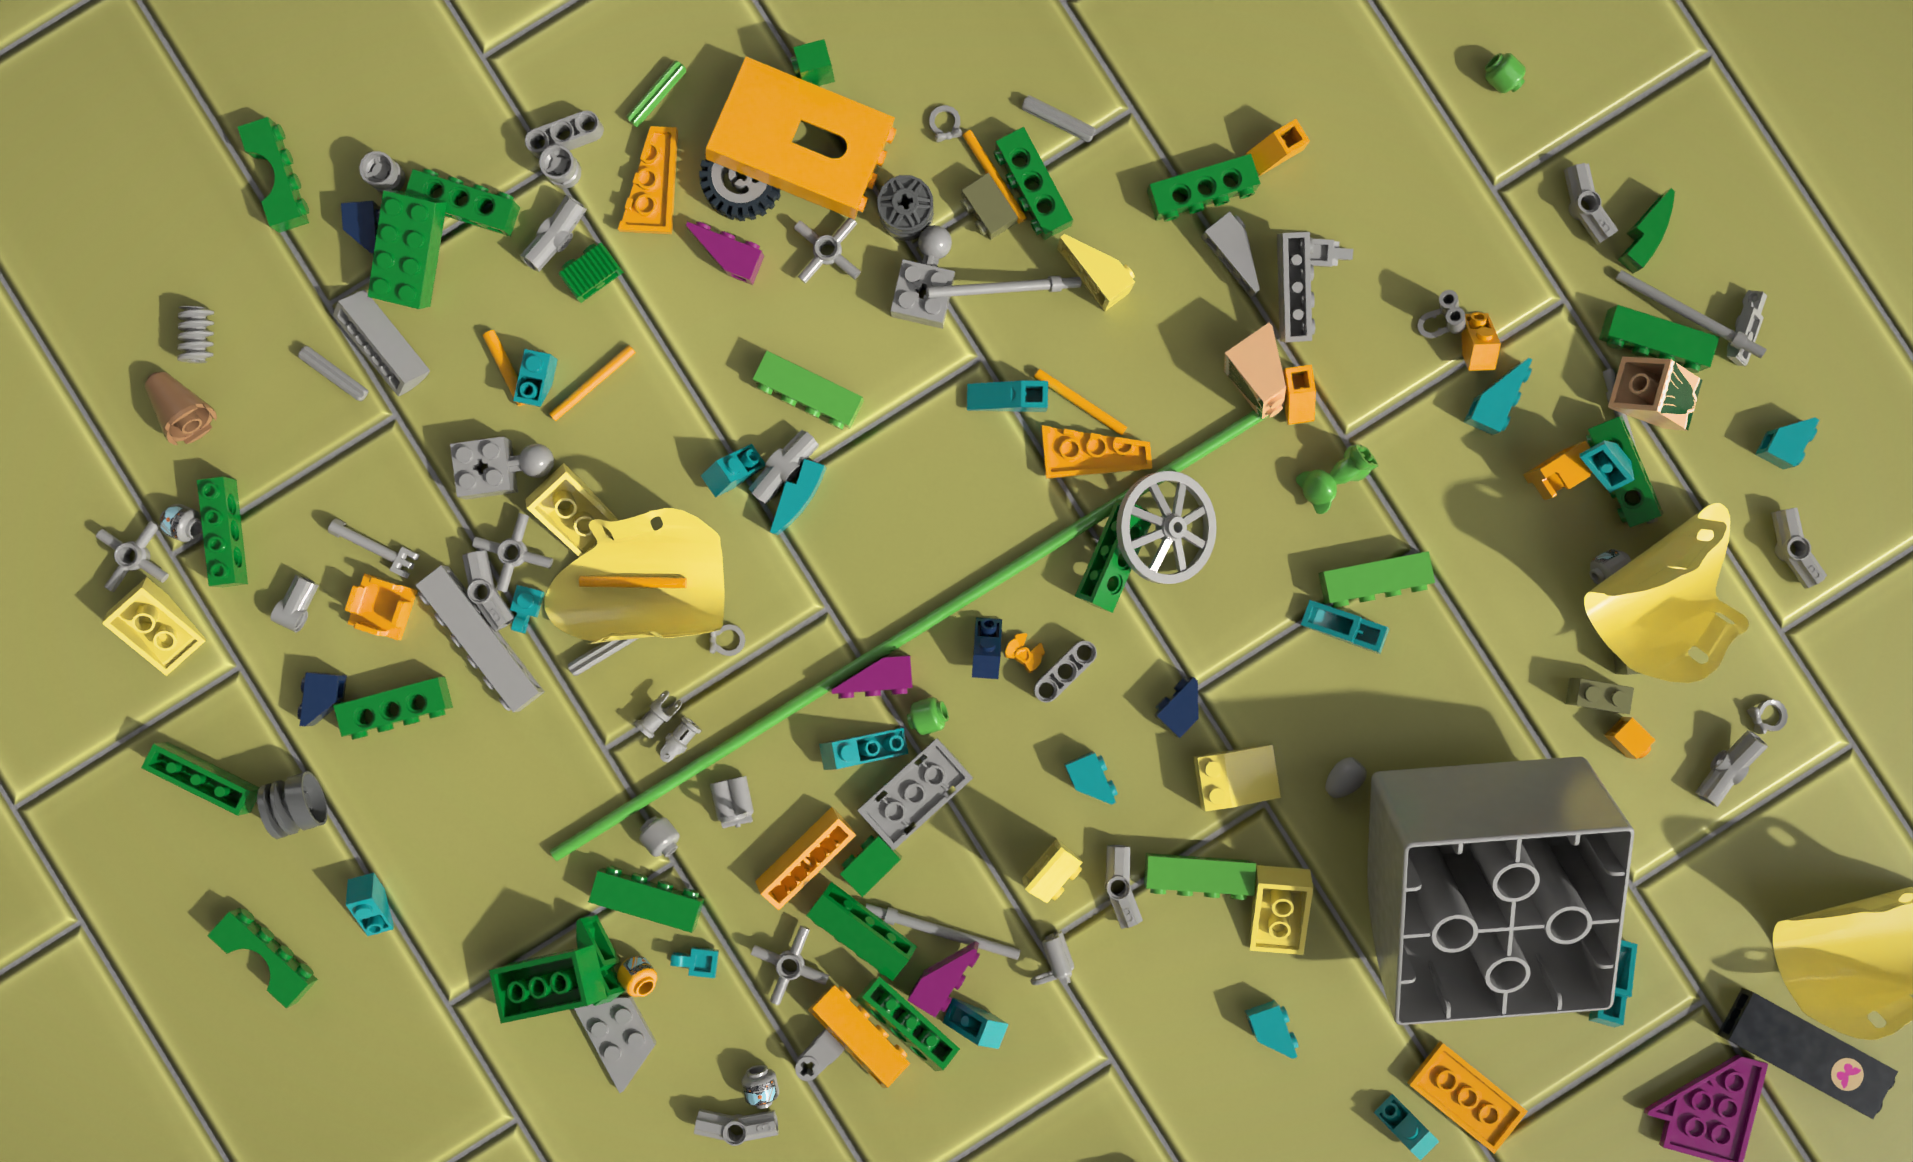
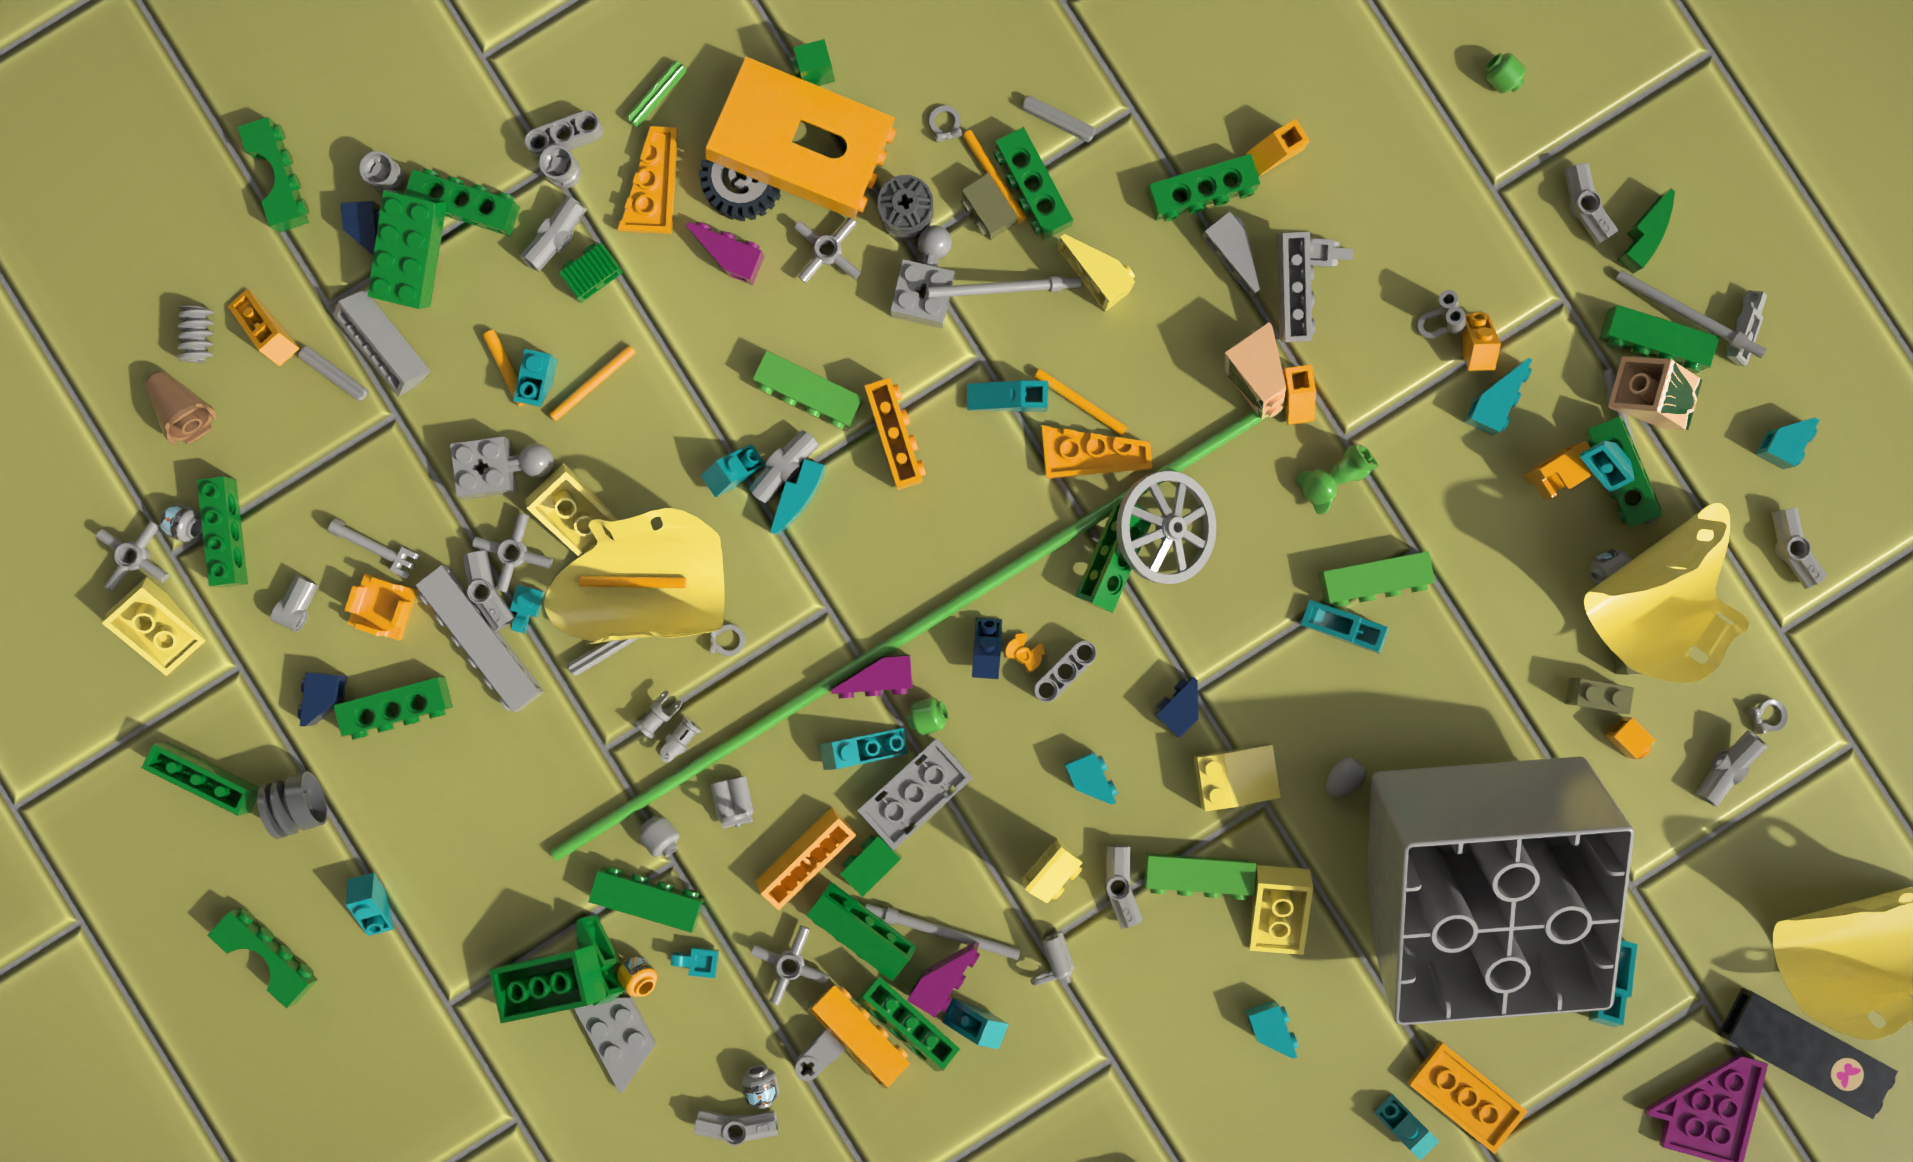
none -> light orange slope [228,289,299,366]
none -> light orange brick [864,378,926,490]

